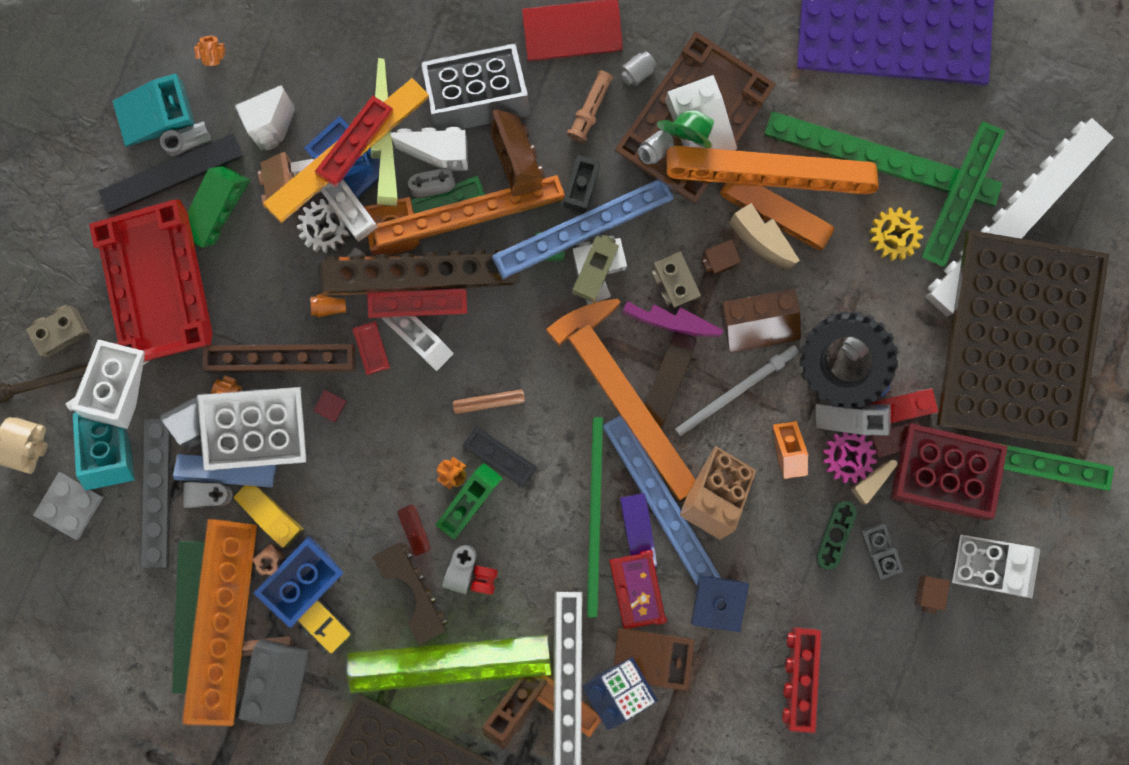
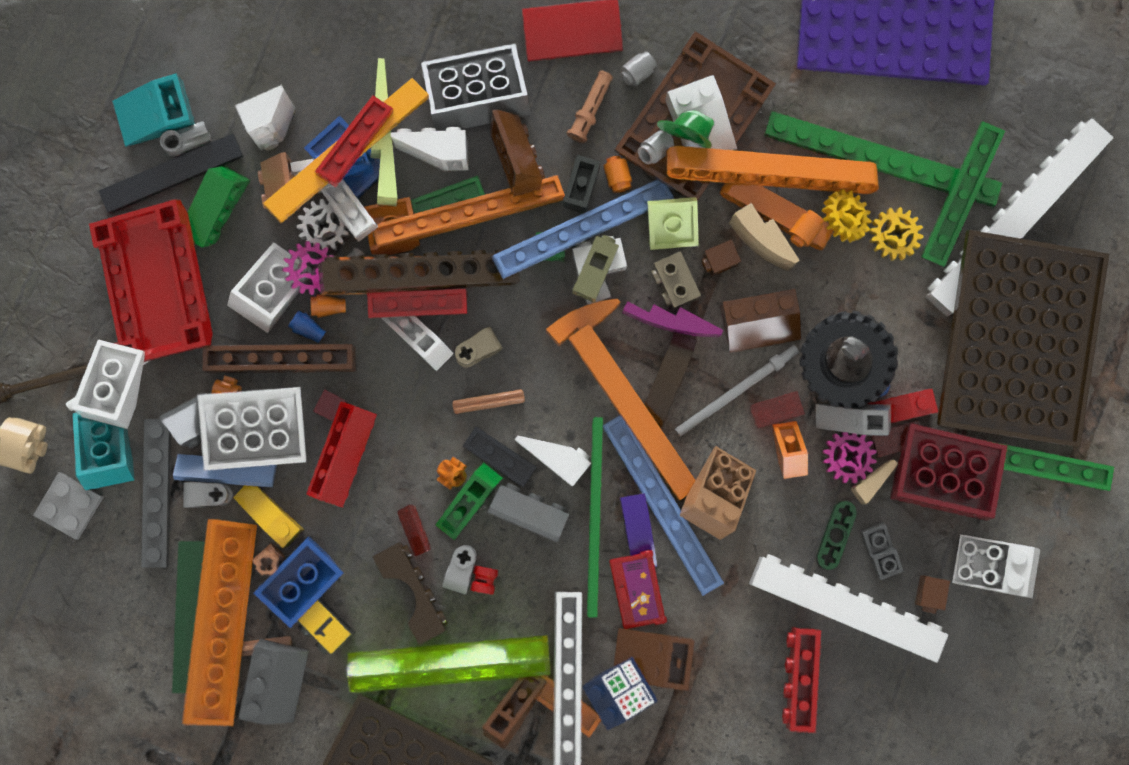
dark tan brick [26,305,90,358] -> none
orange gear [194,36,225,66] -> none
red tile [352,321,391,375] -> none
light grey beam [408,168,455,198] -> none
dark blue plate [691,575,749,632] -> none
none -> white slope [227,242,313,333]
none -> dark pink gear [282,241,334,295]
none -> blue cone [288,311,326,343]
none -> red brick [306,402,377,508]
none -> dark tan piece [455,327,503,368]
none -> dark grey slope [488,483,569,542]
none -> white slope [515,436,591,487]
none -> orange brick [603,155,632,193]
none -> yellowish green plate [647,197,699,250]
none -> white brick [749,554,948,662]
none -> clear red plate [750,391,805,429]
none -> orange brick [789,210,824,248]
none -> yellow gear [822,189,872,243]

